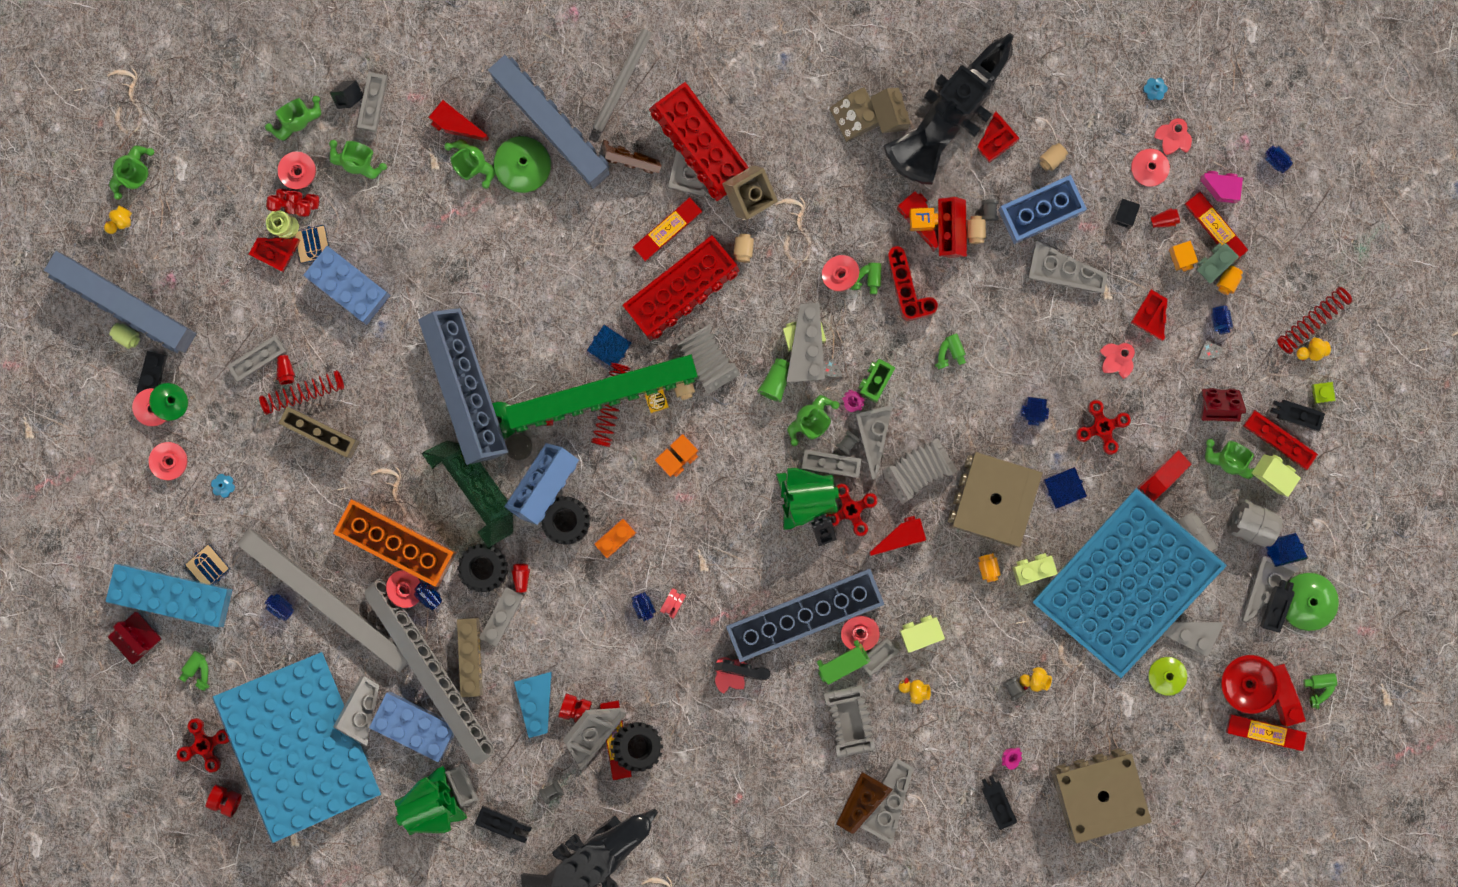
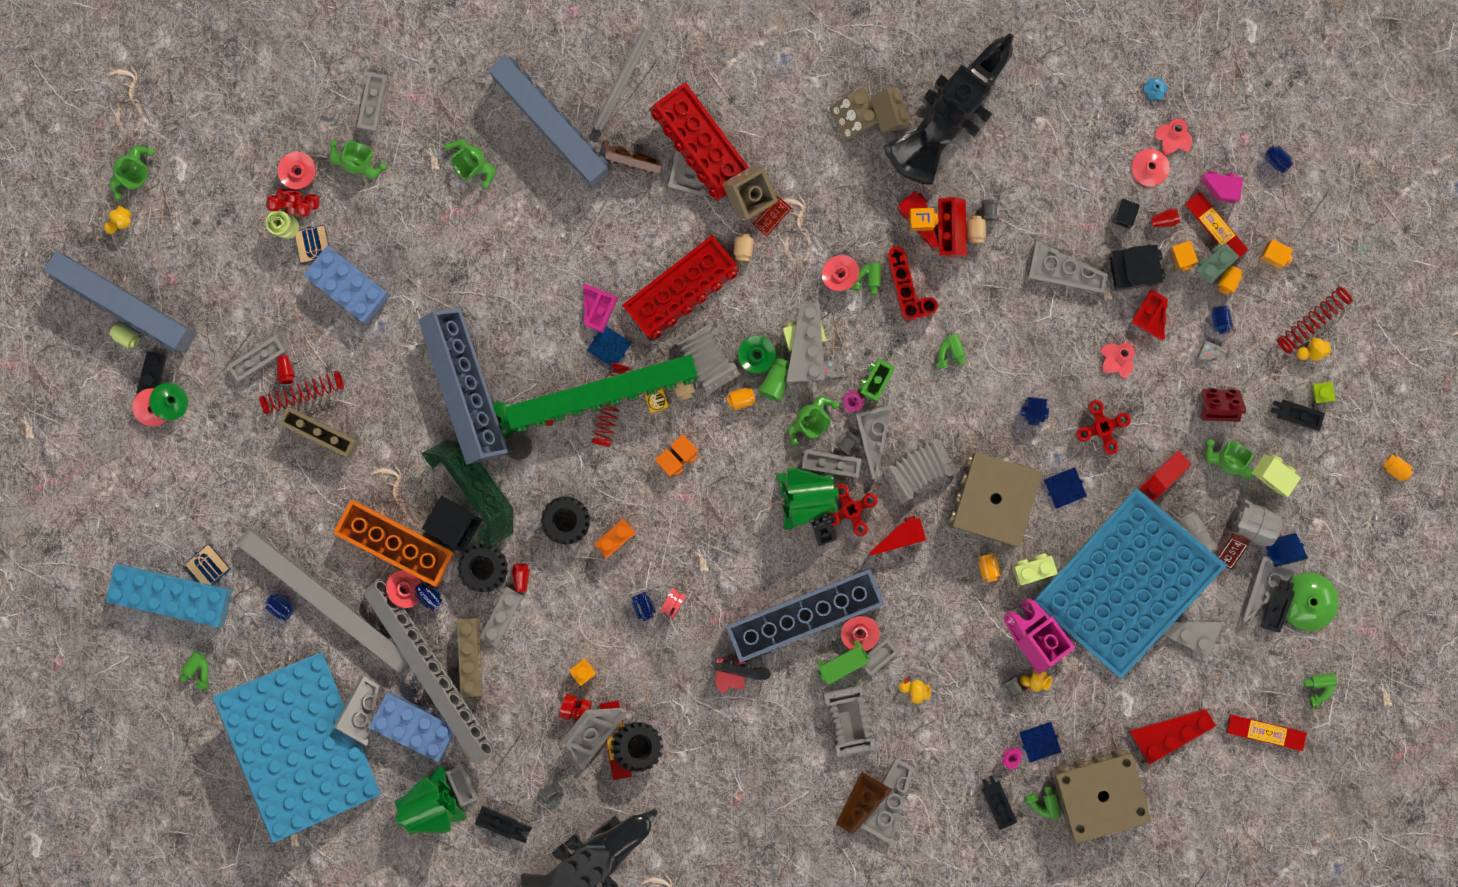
dark red bracket [108,612,162,664] -> none
coral dish [149,442,187,480] -> none
red gear [176,718,230,773] -> none
red wheel [206,784,242,818] -> none
dark azure plant [211,474,235,498] -> none
red wing [248,238,301,273] -> none
bright green piece [265,96,321,141] -> none
black panel [329,80,363,109] -> none
red slope [429,100,489,142] -> none
bright green dish [494,136,551,193] -> none
medium blue brick [504,443,579,525] -> none
dark azure wing [514,672,552,738] -> none
tile [633,197,702,262] -> none
yellowish green brick [899,615,945,653] -> none
red wing [977,111,1019,163] -> none
medium blue brick [998,175,1087,244] -> none
tan brick [1039,143,1068,171] -> none
lime dish [1148,657,1187,696] -> none
red dish [1221,655,1281,714] -> none
red tile [1243,410,1318,470] -> none
red slope [1275,664,1306,727] -> none
none -> black brick [422,495,483,553]
none -> light orange brick [569,658,597,686]
none -> dark pink wing [583,284,618,333]
none -> light orange brick [726,388,756,411]
none -> green dish [738,335,776,374]
none -> clear red tile [753,196,792,237]
none -> dark pink brick [1004,599,1075,674]
none -> clear blue piece [1019,721,1062,763]
none -> bright green plant [1024,786,1062,819]
none -> black brick [1109,245,1165,291]
none -> red wing [1128,709,1216,765]
none -> clear red tile [1216,533,1250,570]
none -> light orange brick [1259,239,1293,269]
none -> light orange brick [1382,454,1413,482]

